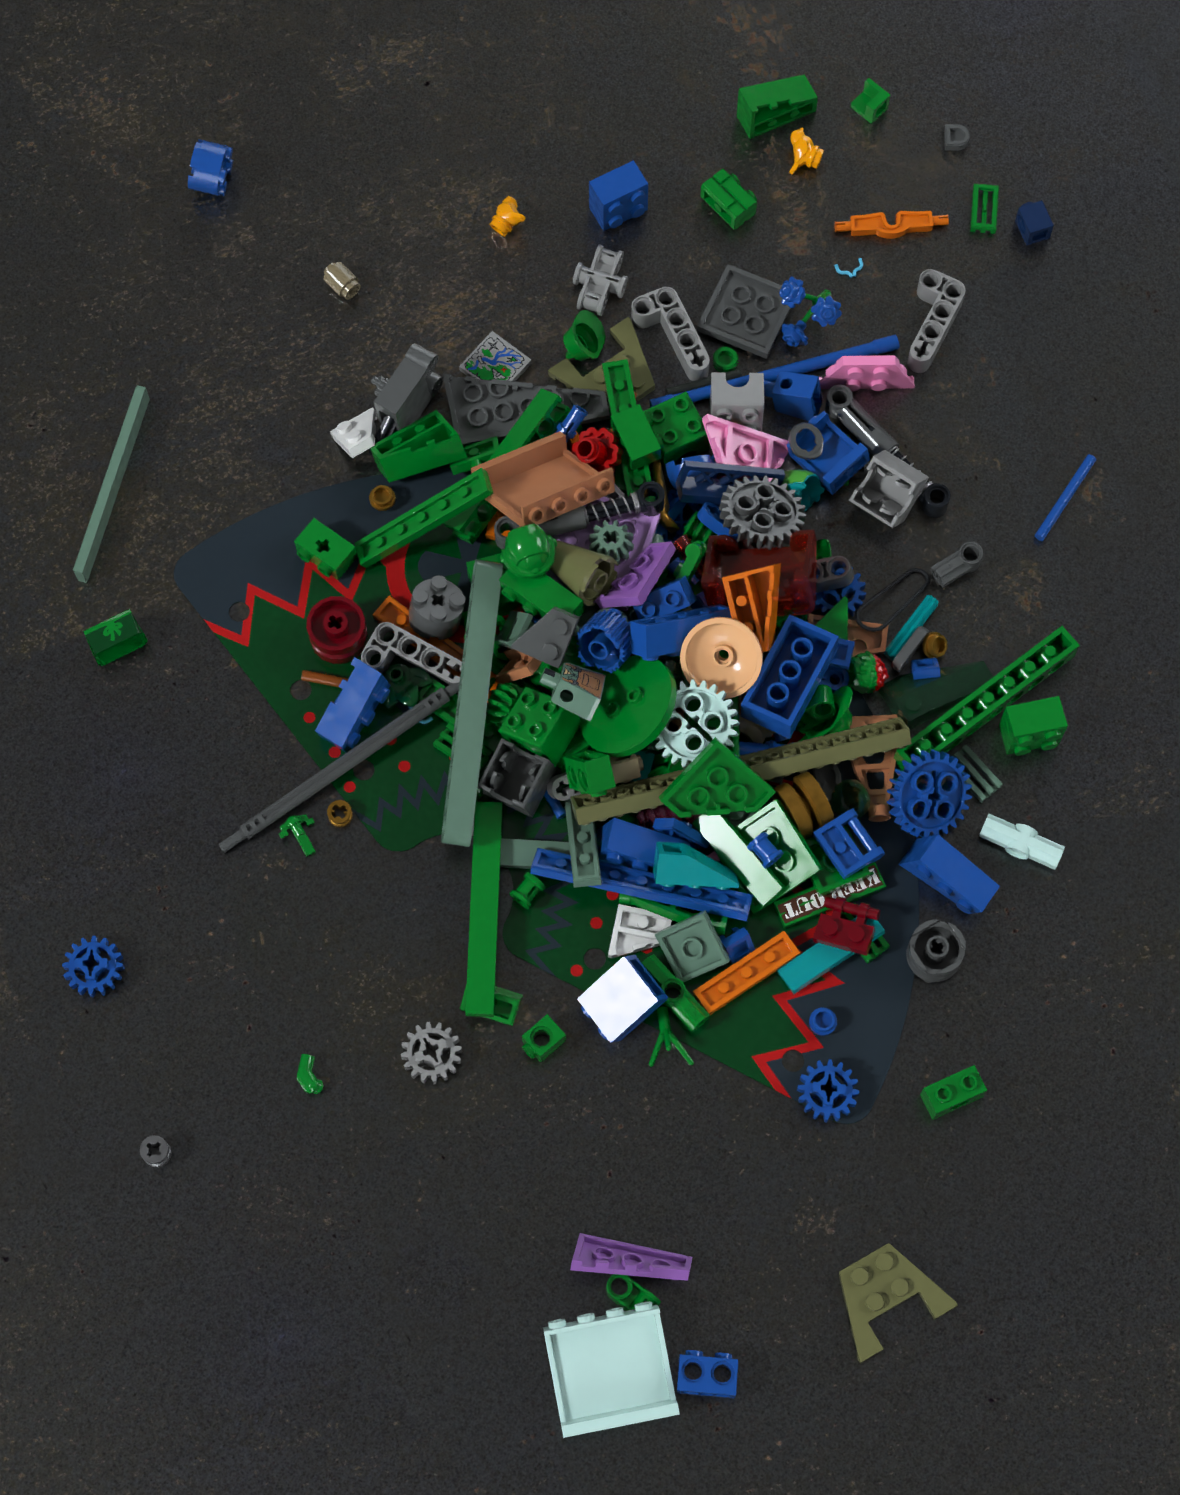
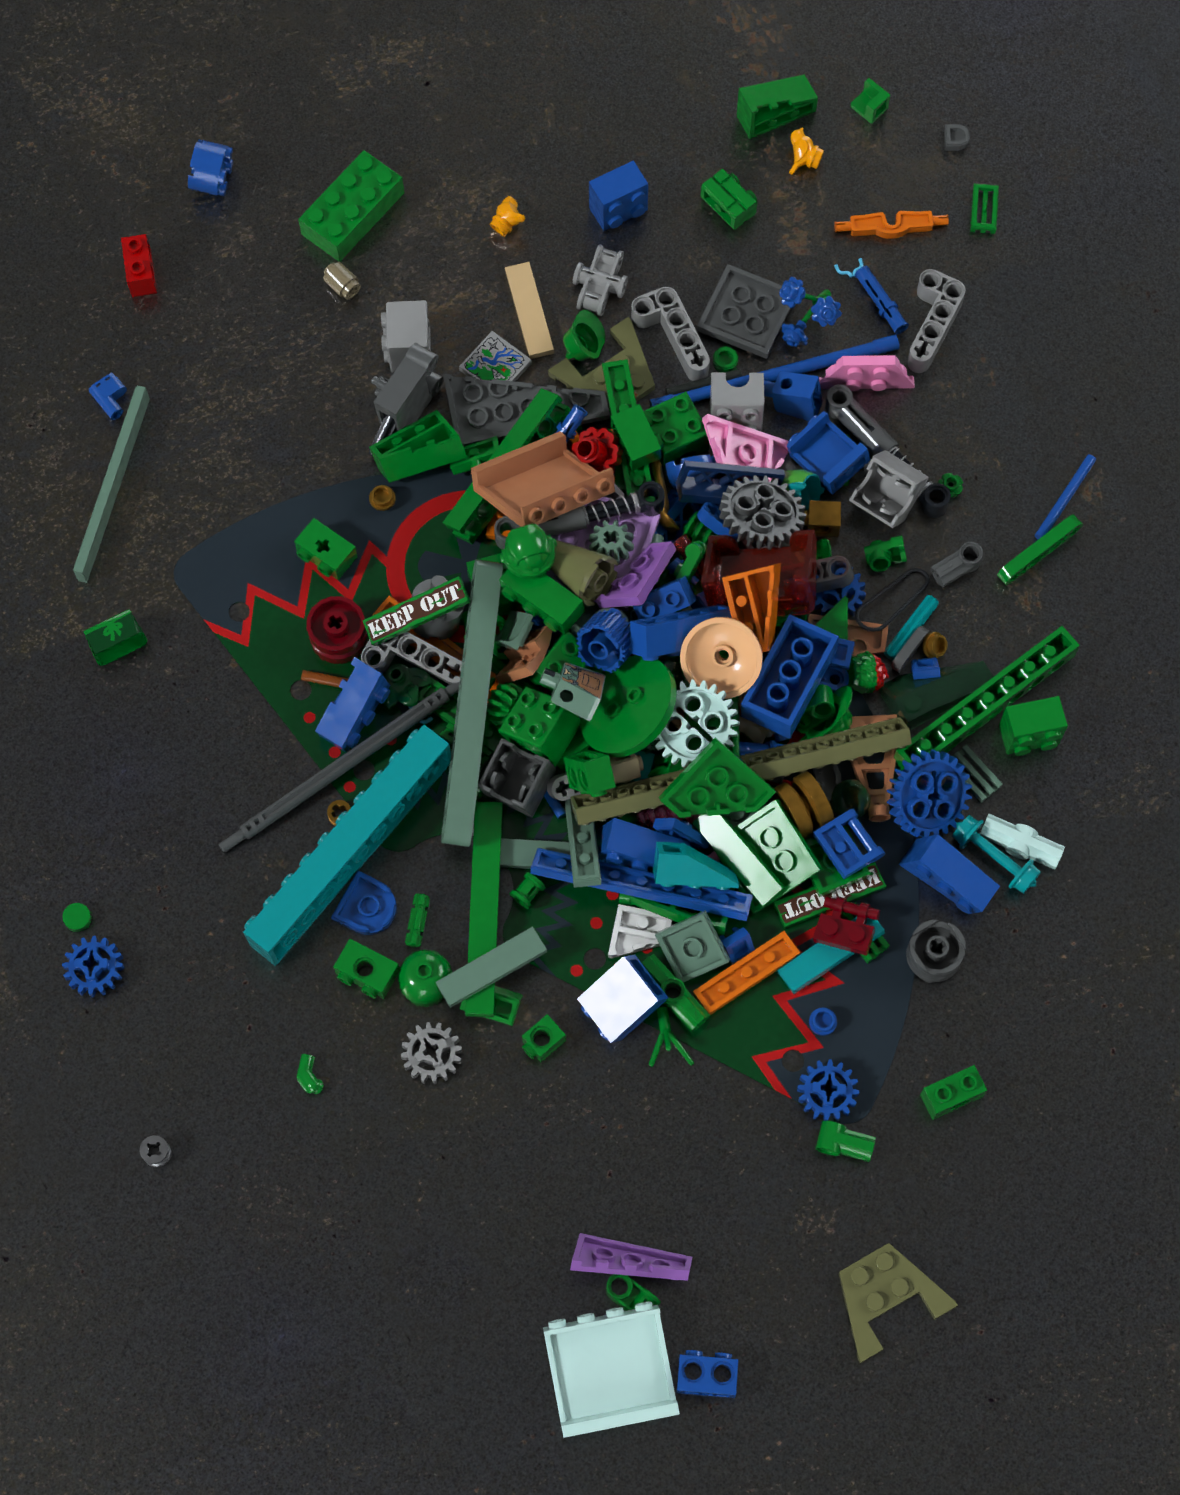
green piece [279,814,316,857] -> none
white wing [330,407,378,458] -> none
green plate [355,468,494,568] -> none
dark grey wing [511,606,580,669] -> none
blue bush [747,832,784,869] -> none
dark grey piece [788,422,824,460] -> none
dark blue brick [1015,200,1054,246] -> none
none -> green tile [63,903,92,932]
none -> blue piece [89,373,127,420]
none -> red brick [121,234,157,297]
none -> teal brick [243,725,451,966]
none -> green brick [298,150,405,262]
none -> blue tile [331,870,397,935]
none -> green brick [333,939,400,999]
none -> tile [363,576,471,646]
none -> light grey piece [381,300,431,372]
none -> green cylinder [398,949,452,1007]
none -> green axle [405,894,430,947]
none -> sand green tile [436,927,547,1008]
none -> tan tile [505,262,554,359]
none -> pearl gold brick [804,500,841,537]
none -> green piece [815,1121,876,1162]
none -> blue pin [855,266,909,334]
none -> green plate [864,535,907,572]
none -> green plate [938,473,963,498]
none -> teal piece [952,815,1041,894]
none -> green beam [997,514,1083,585]

